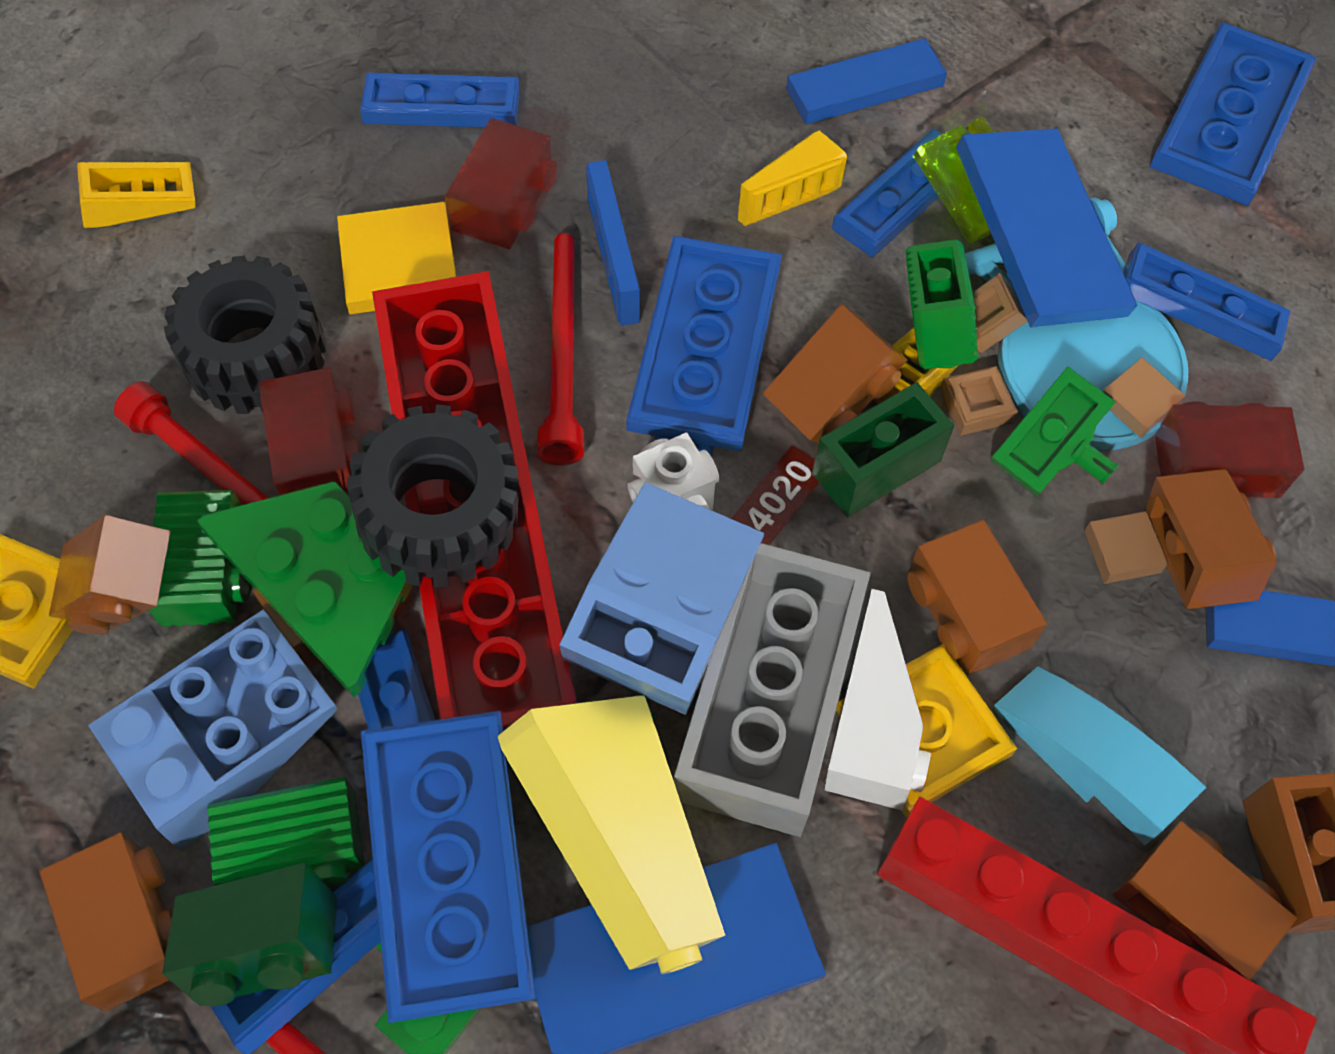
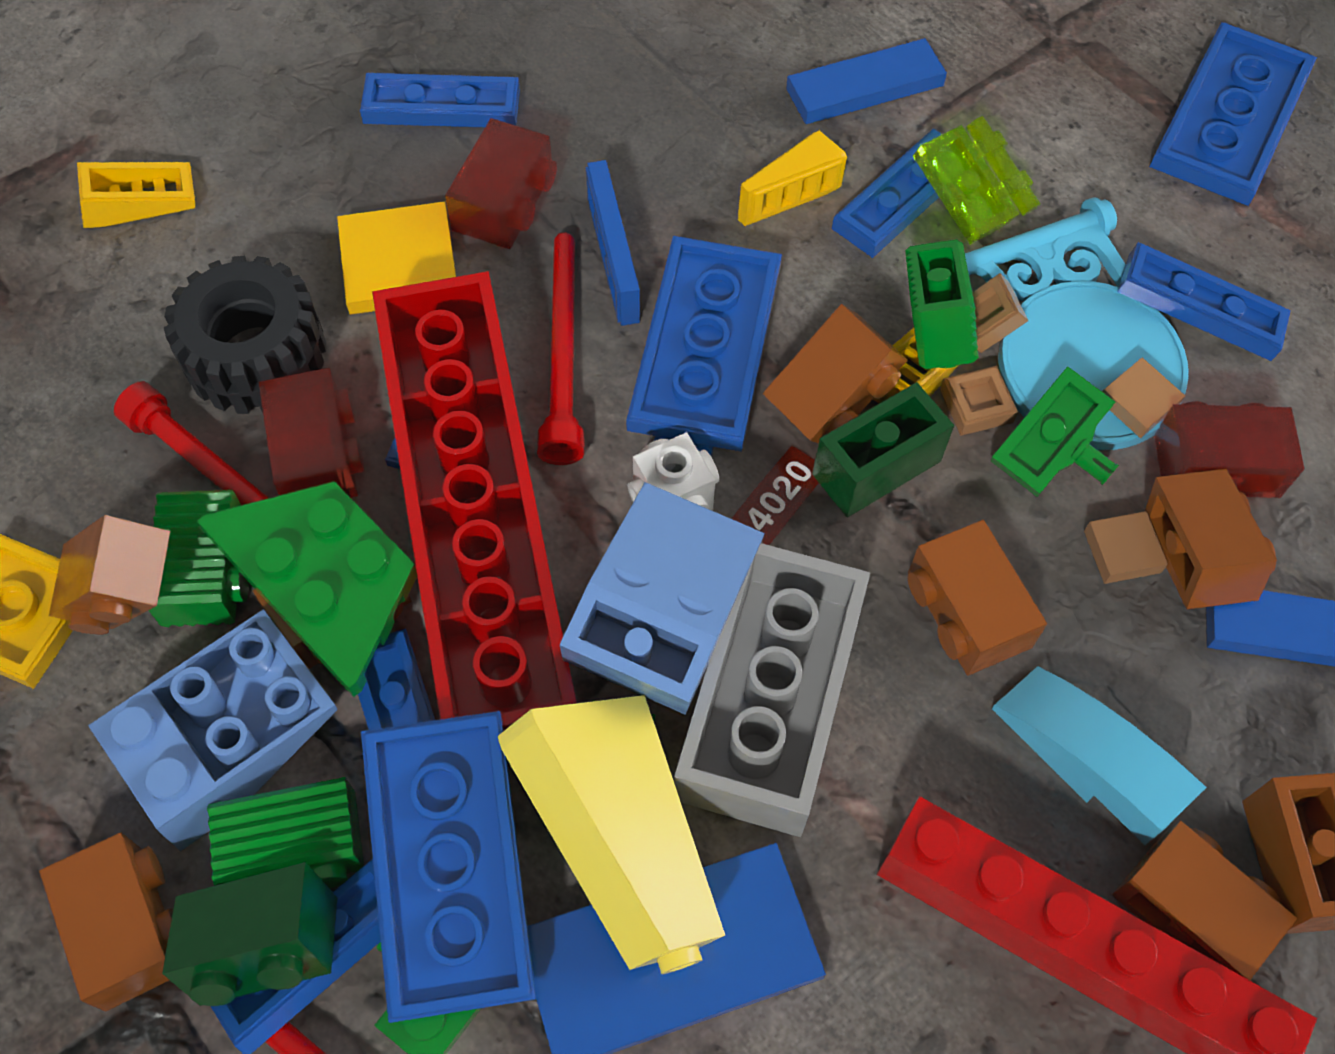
black tyre [347,405,518,588] -> none
white slope [824,589,931,811] -> none
yellow tile [836,644,1017,817] -> none
blue tile [956,129,1138,327] -> none

